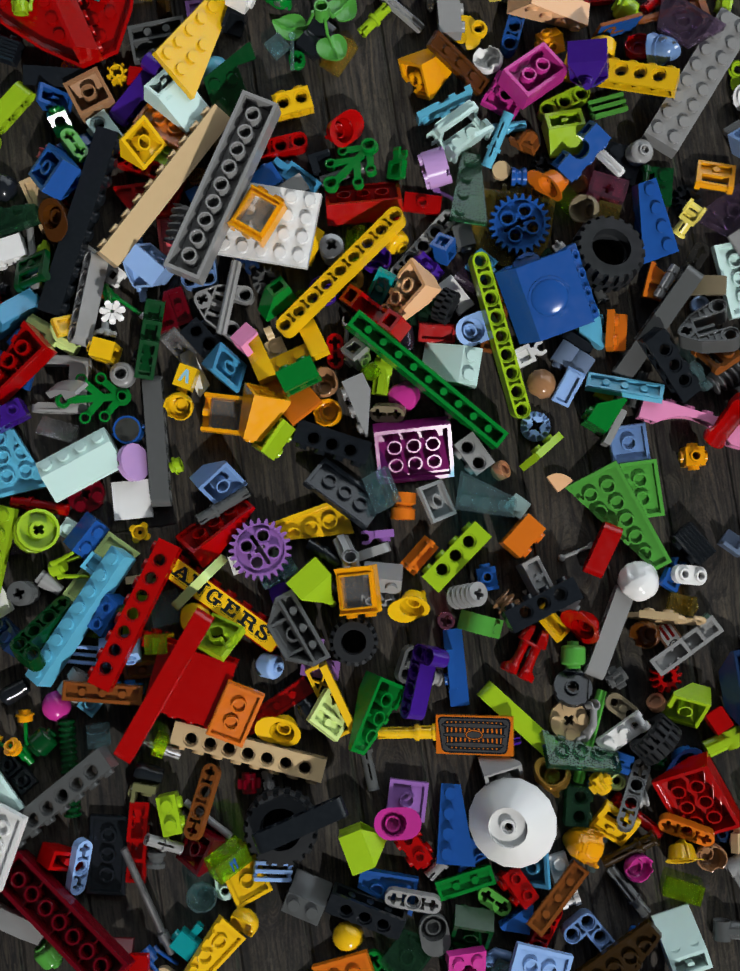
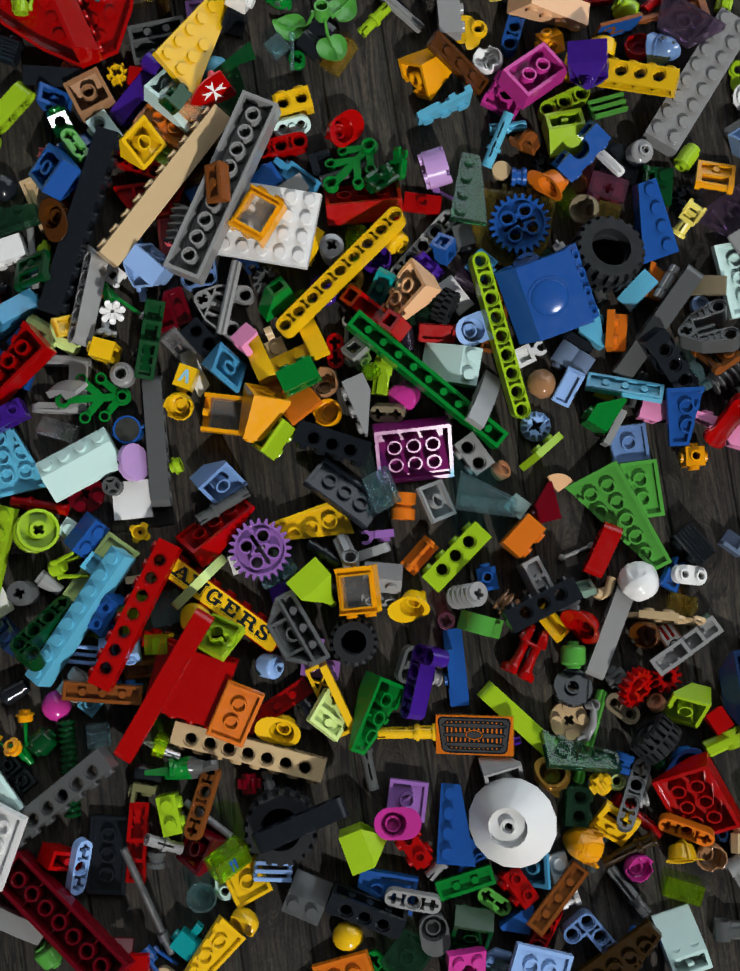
light aqua animal [426,99,495,164] -> none
white plate [595,710,651,757] -> none
none -> dark grey wheel [102,476,124,496]
none -> animal [144,756,219,780]
none -> dark green brick [158,83,192,115]
none -> clear orange tile [179,97,204,124]
none -> red shield [190,70,237,106]
none -> dark orange slope [204,160,231,204]
none -> light aqua plate [274,113,311,136]
none -> dark green hips [364,163,400,195]
none -> light grey slope [464,369,501,431]
none -> dark red slope [530,481,562,523]
none -> sand green plate [576,578,597,598]
none -> tan arm [593,576,616,600]
none -> medium azure slope [617,269,658,312]
none -> red gear [617,666,653,709]
none -> blue wing [665,386,705,446]
none -> lime brick [673,143,700,172]

